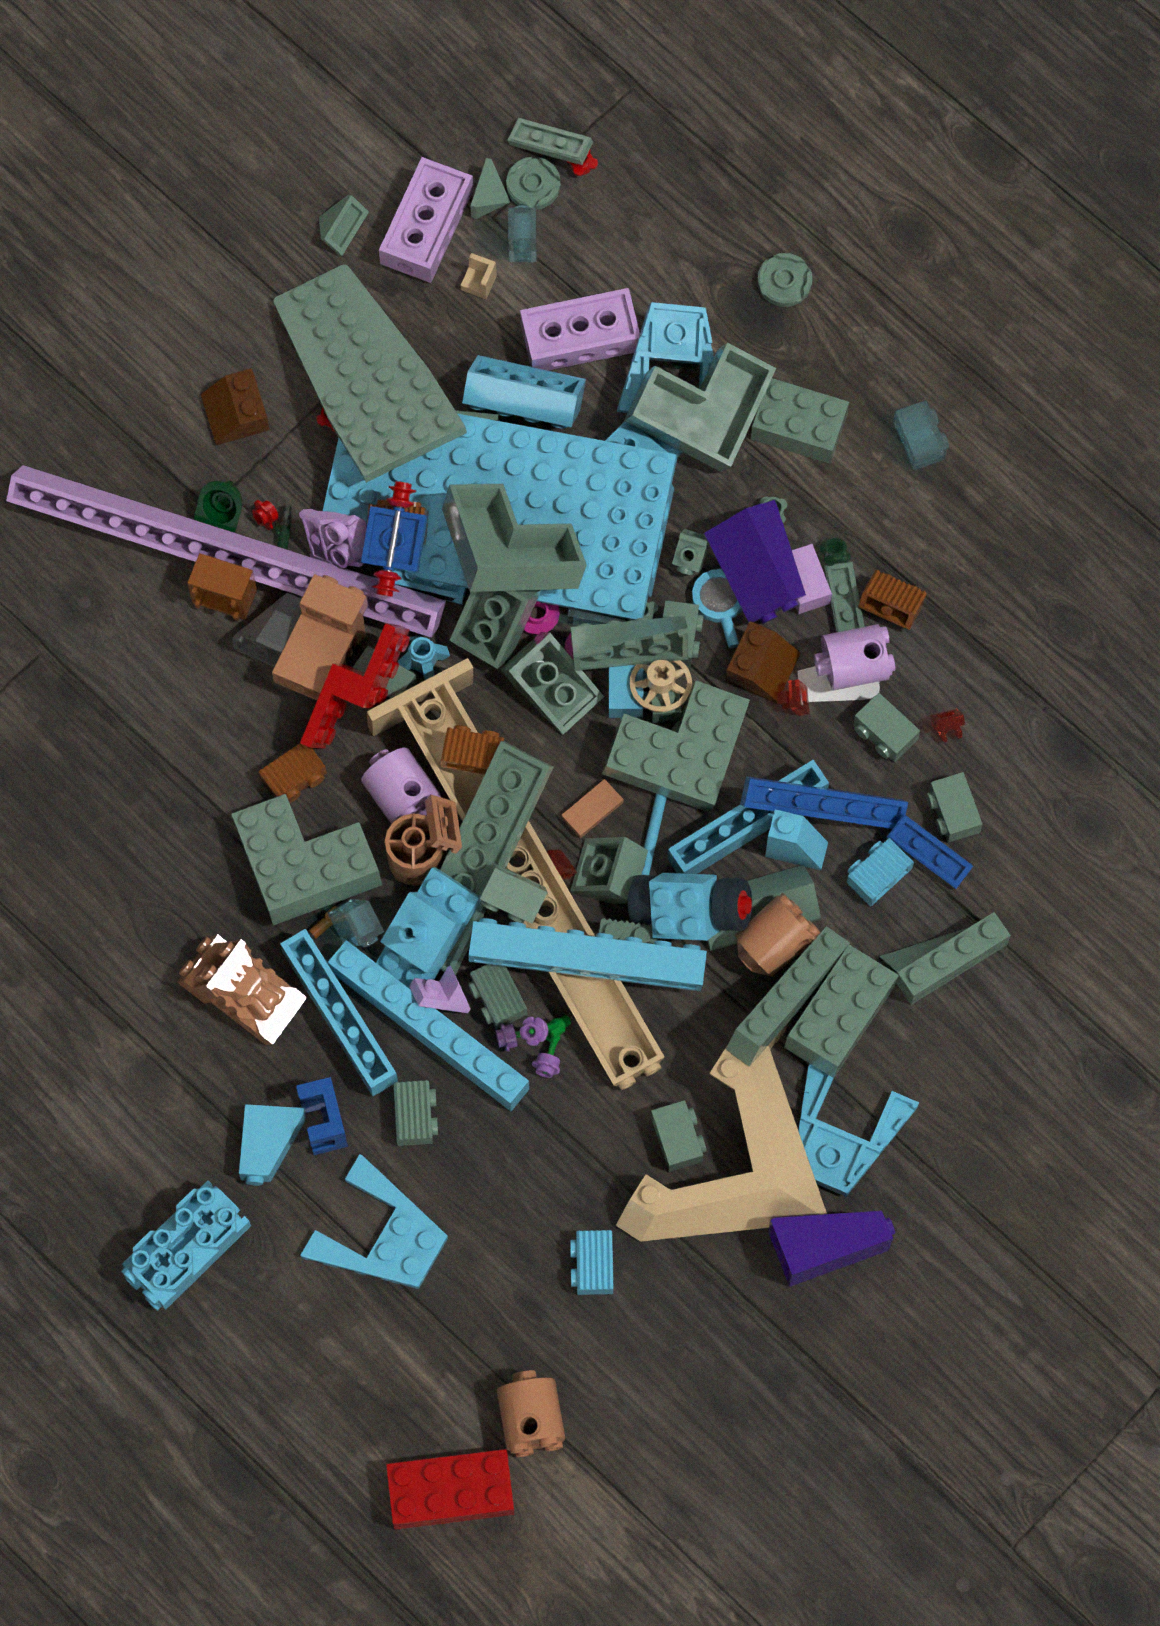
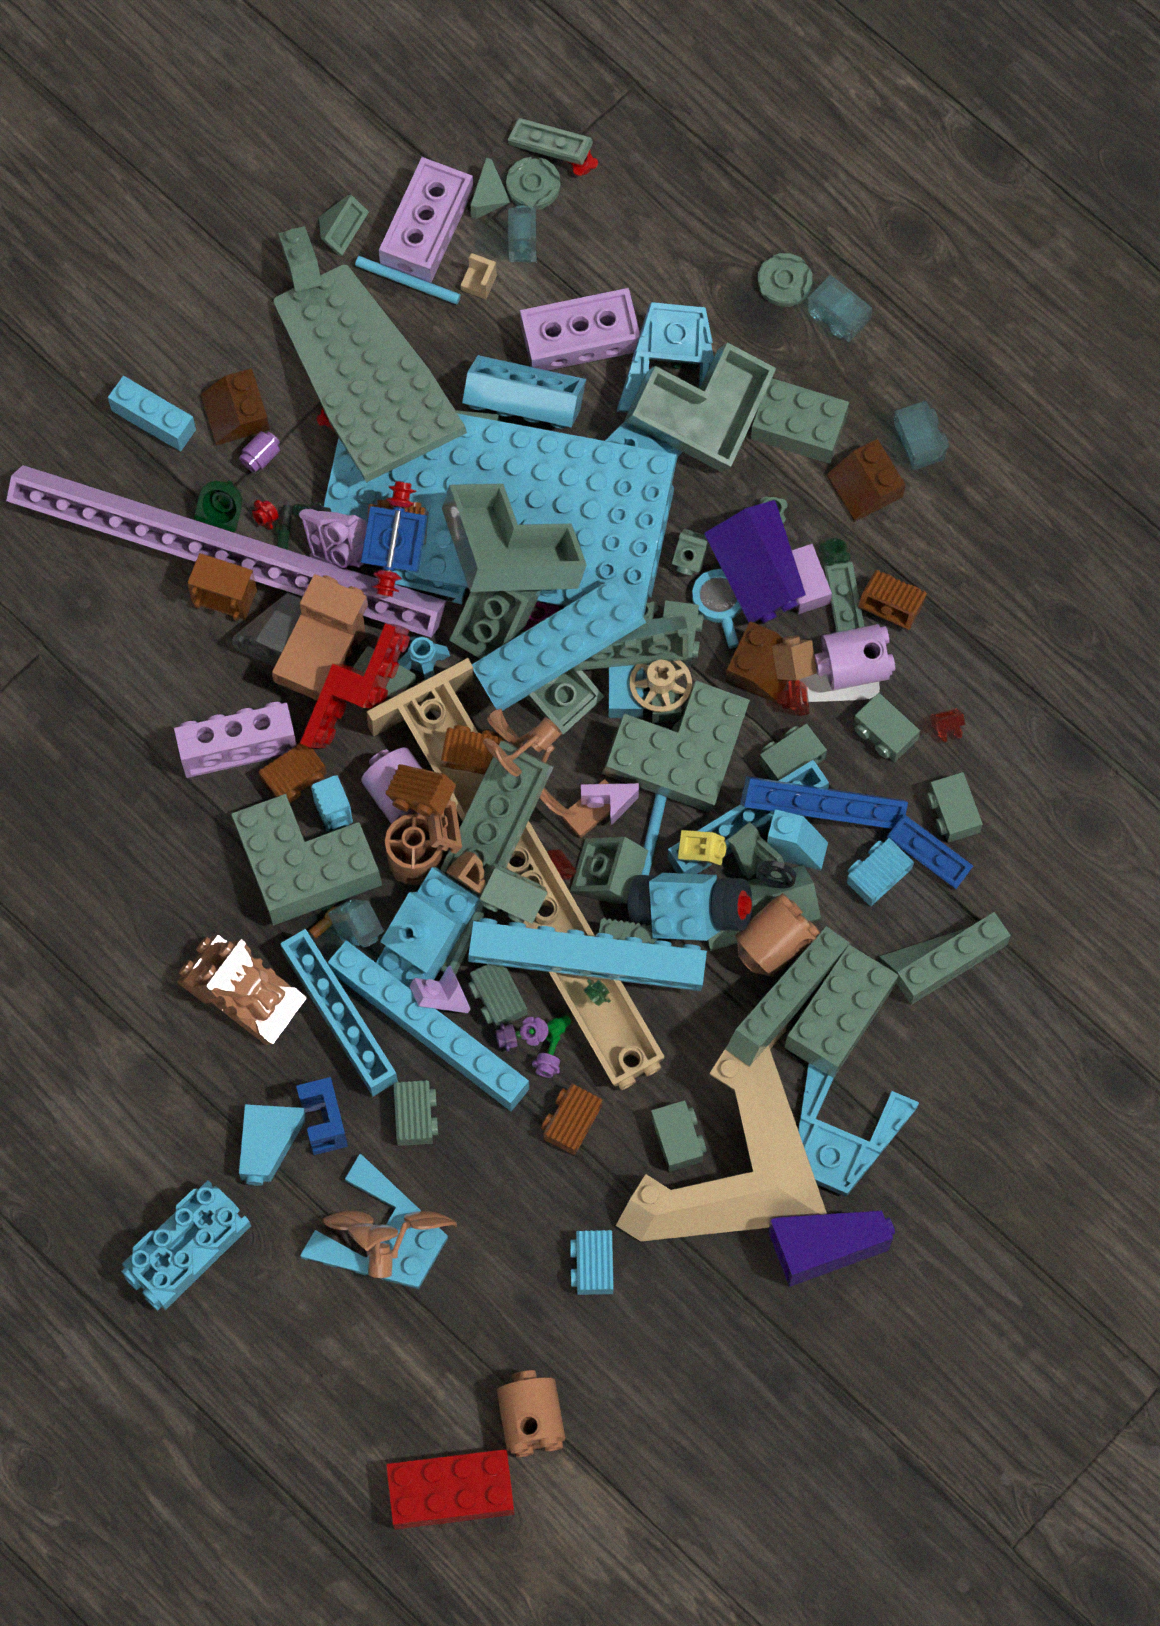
none -> medium azure brick [108,376,196,452]
none -> lavender brick [174,702,297,778]
none -> medium lavender brick [239,431,280,473]
none -> sand green brick [278,226,322,292]
none -> clear green piece [293,502,331,515]
none -> medium azure brick [312,775,353,832]
none -> nougat plant [322,1211,457,1278]
none -> medium azure bar [355,256,461,305]
none -> dark orange brick [385,764,456,817]
none -> medium nougat brick [446,852,485,894]
none -> medium azure plate [472,576,646,711]
none -> nougat plant [483,709,577,817]
none -> dark orange brick [541,1083,603,1156]
none -> lavender slope [581,783,639,825]
none -> clear green plate [583,979,611,1006]
none -> light yellow bracket [678,830,726,865]
none -> sand green piece [728,822,797,889]
none -> sand green brick [759,724,827,781]
none -> medium nougat brick [772,635,817,680]
none -> clear light blue brick [807,274,872,342]
none -> reddish brown slope [827,439,906,522]

